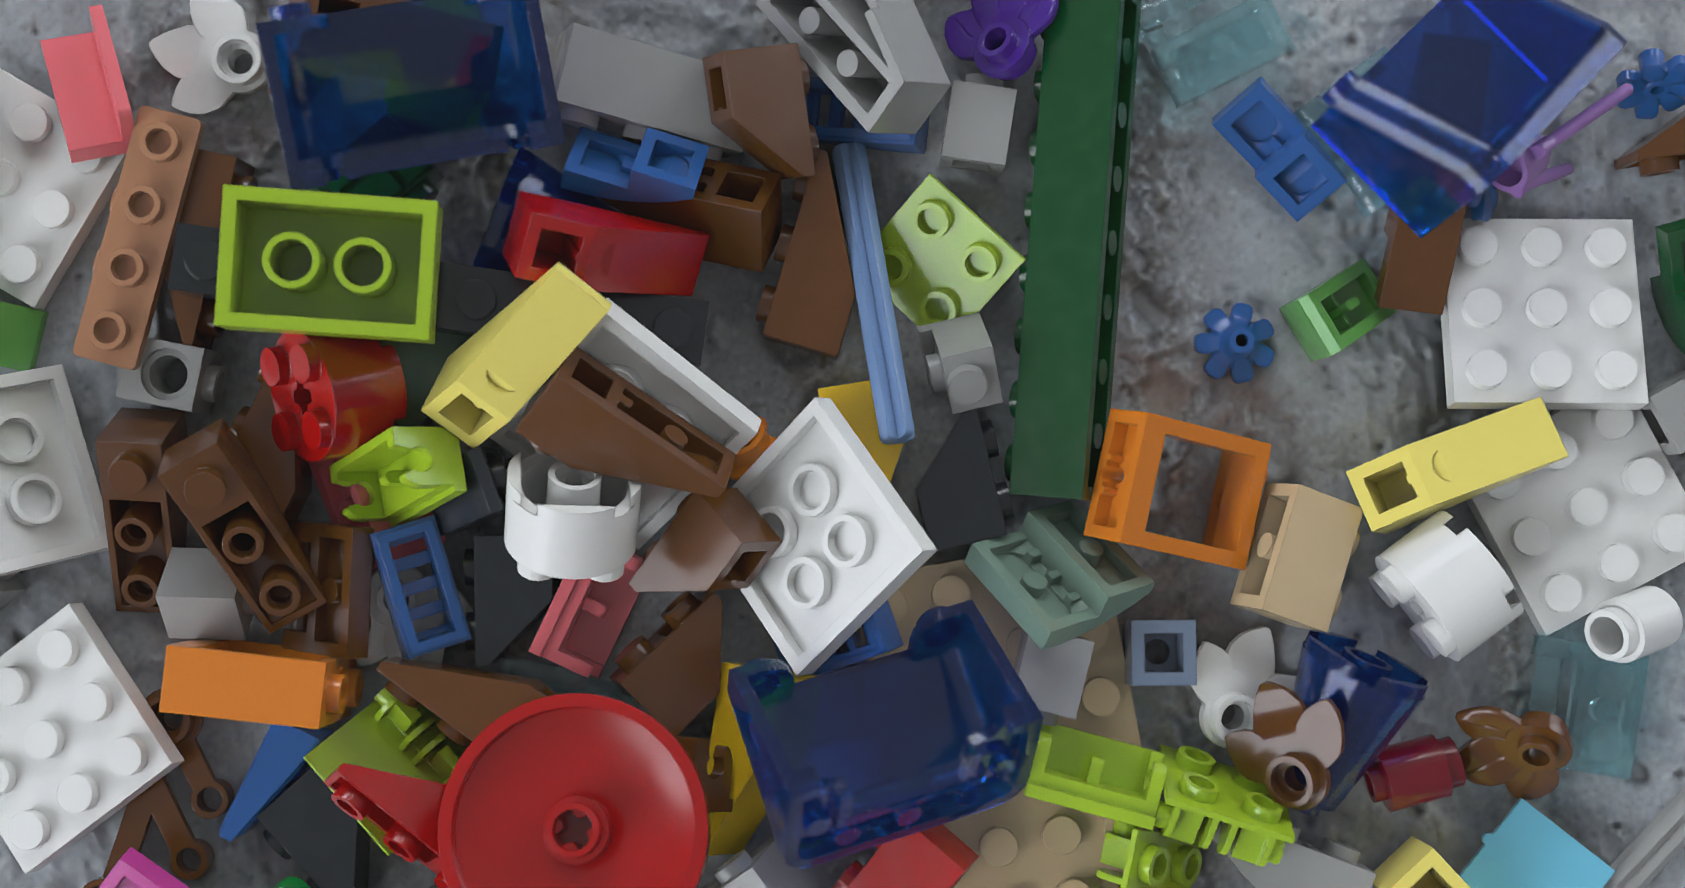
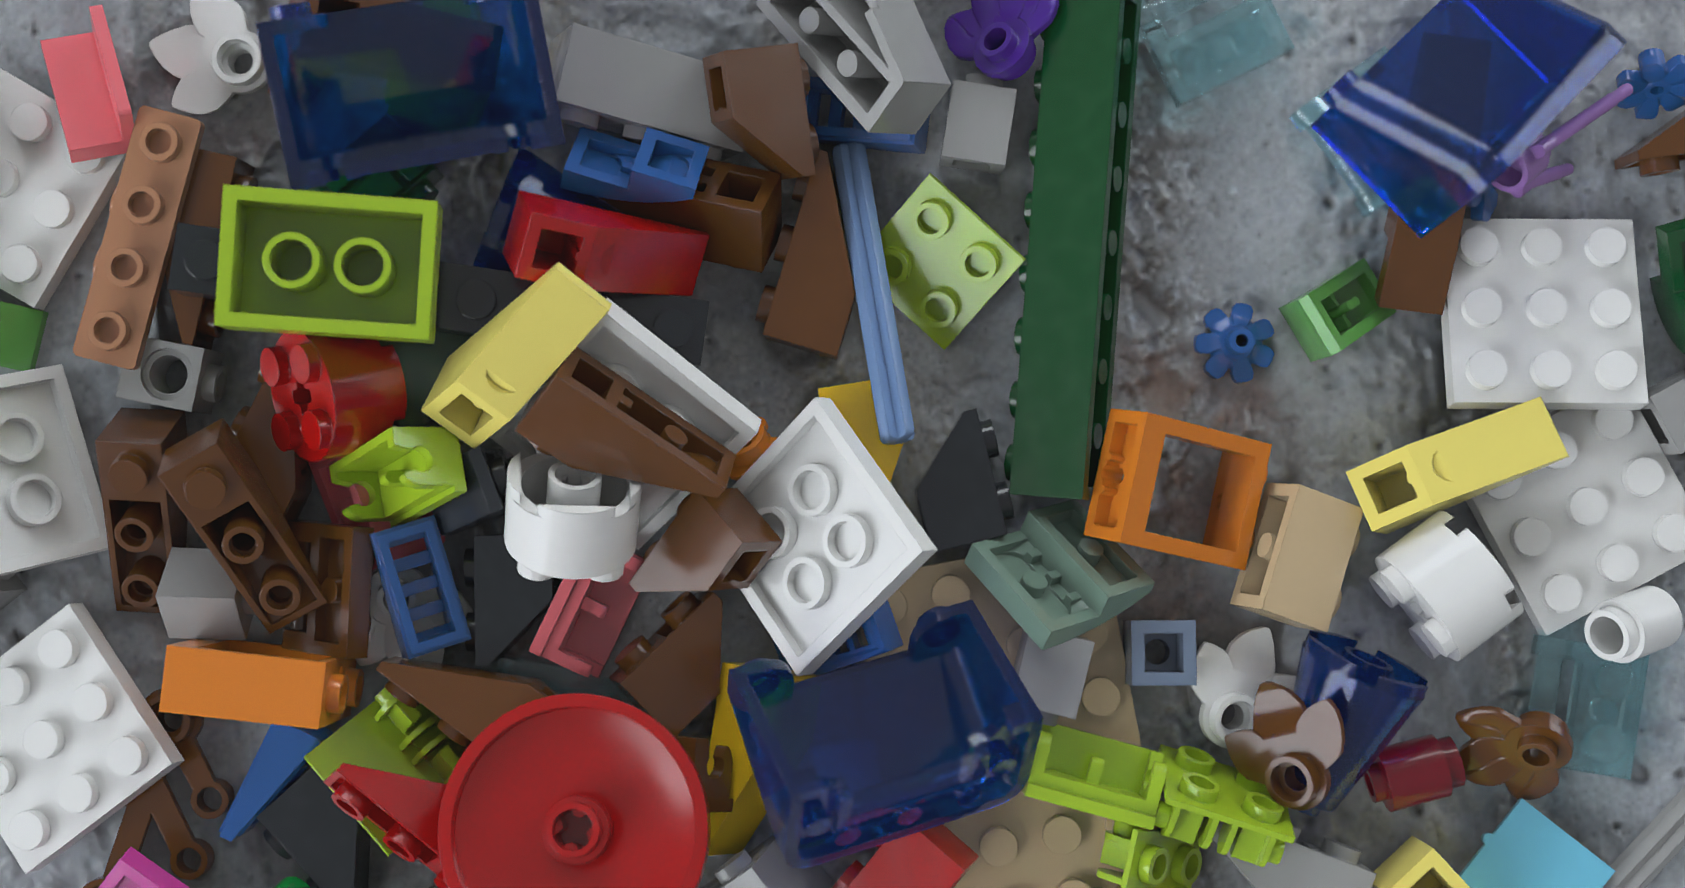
light grey brick [917,312,1003,414] -> none
blue slope [1212,76,1347,222] -> none

